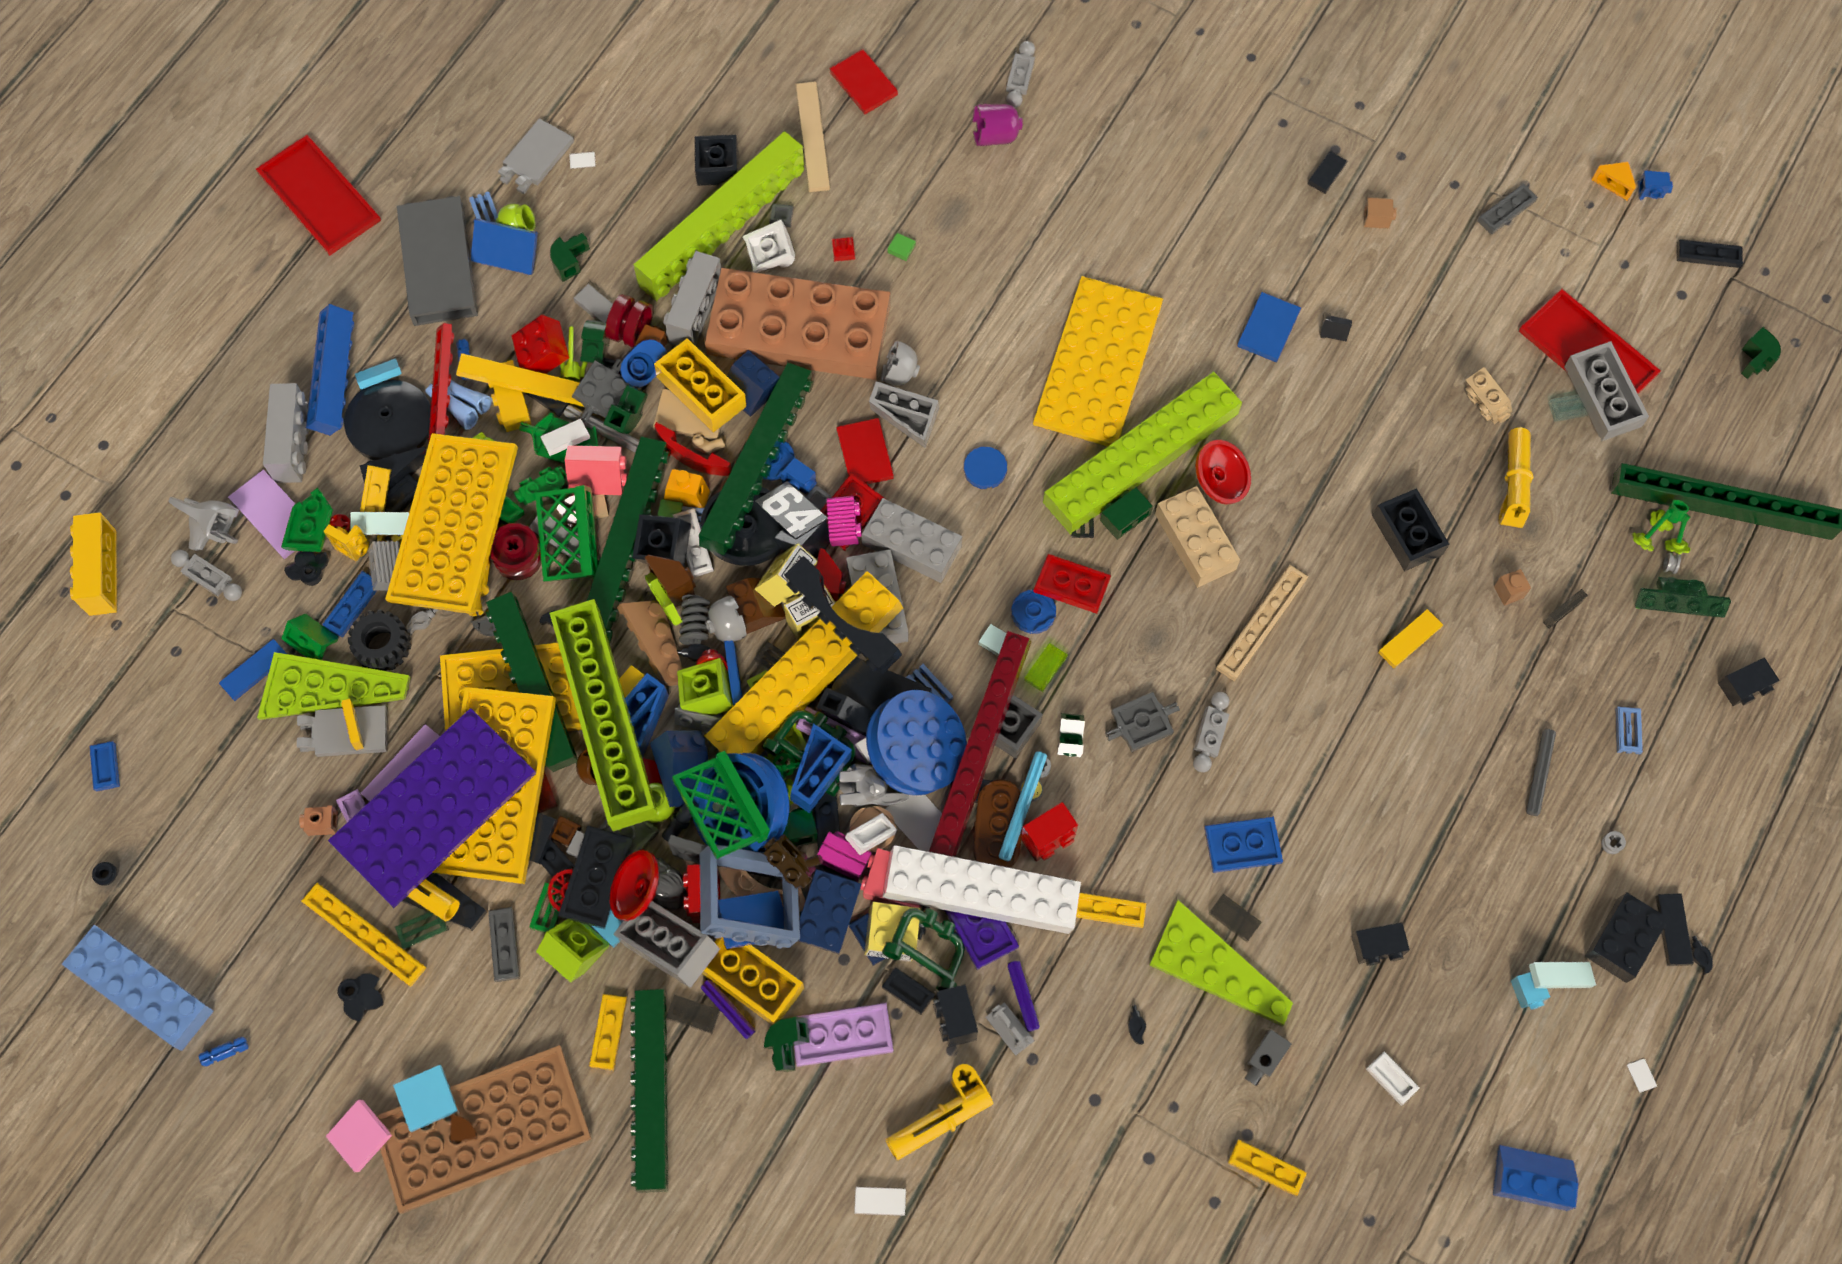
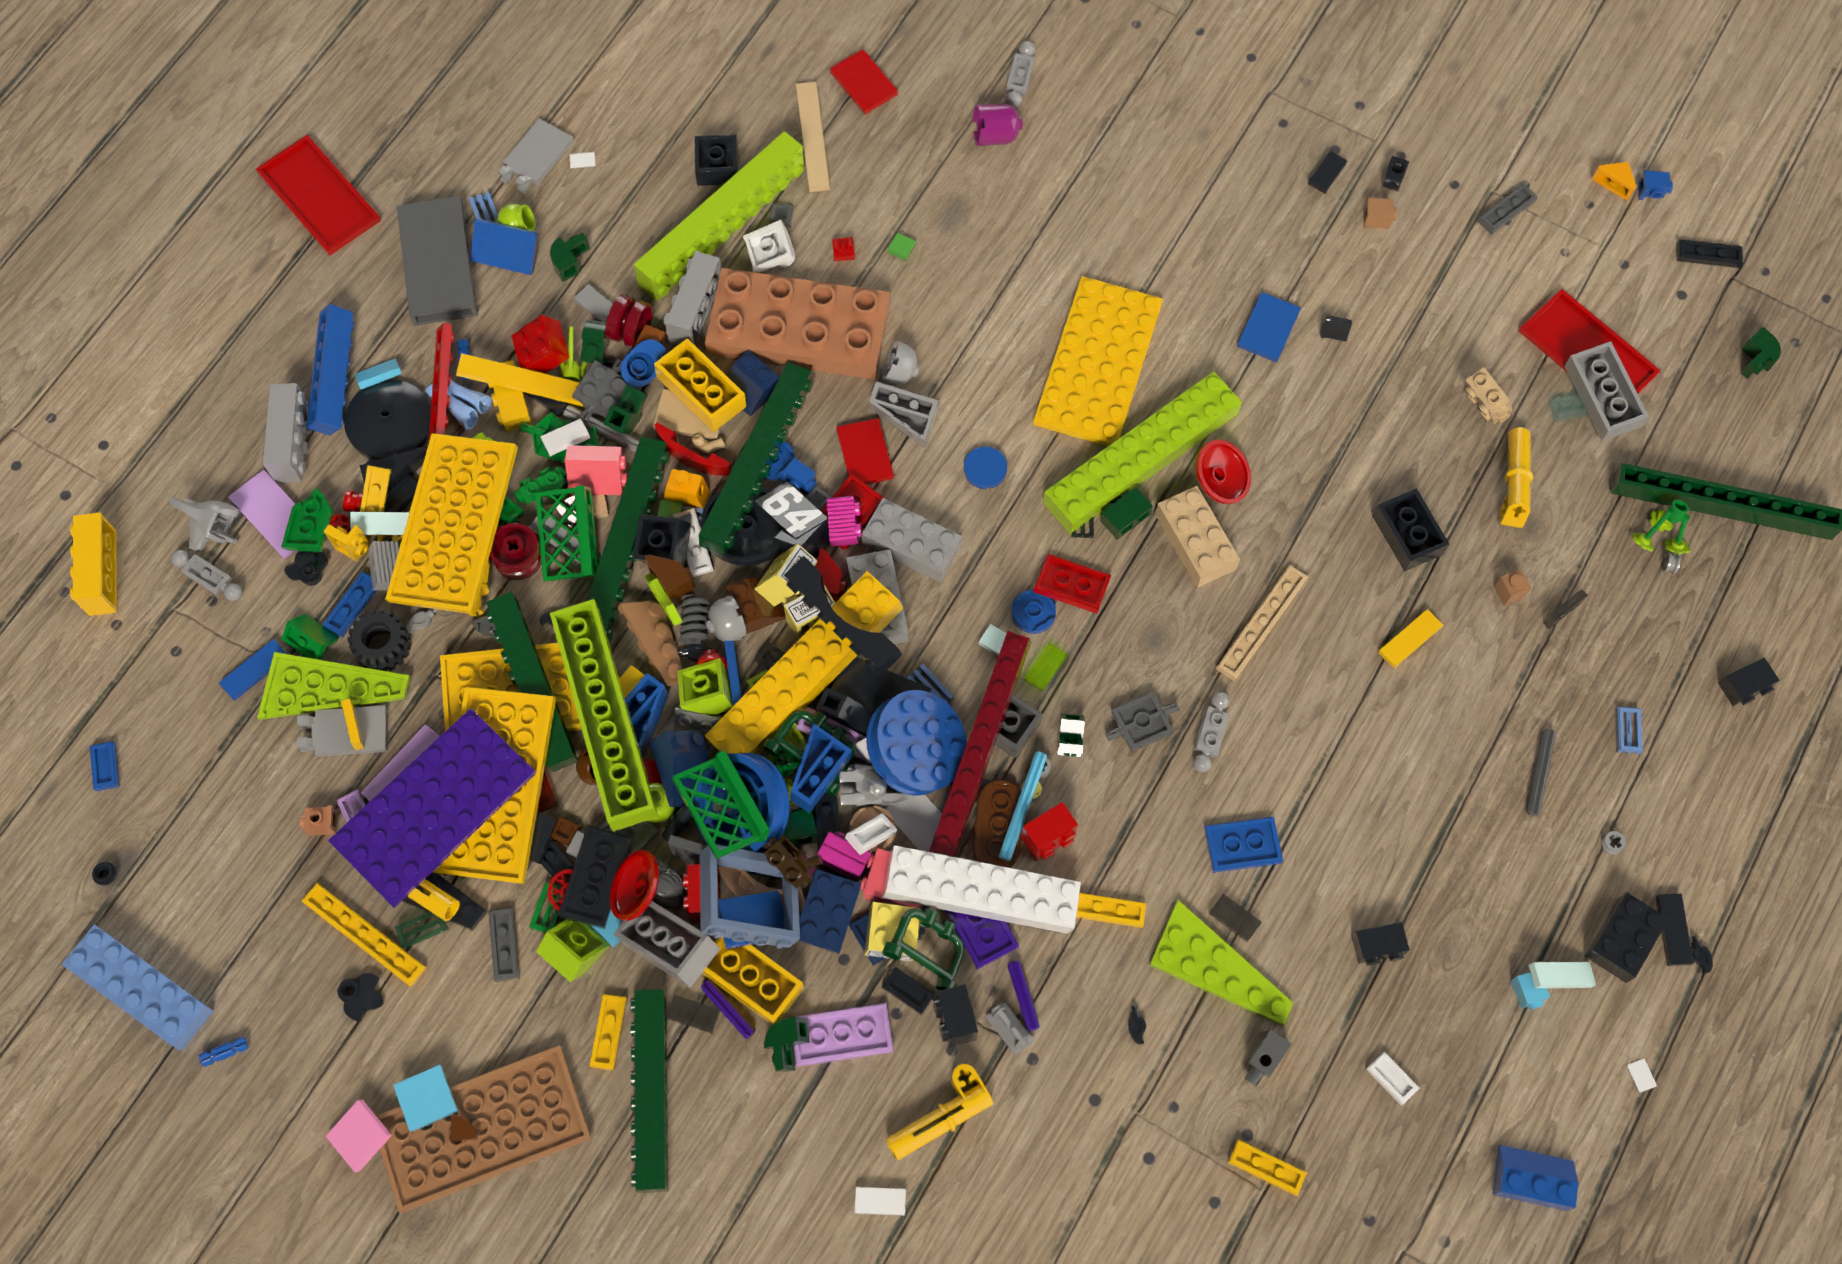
clear green bracket [1634,577,1731,618] -> none
none -> red wheel [343,490,363,512]
none -> black leg [1382,156,1410,192]

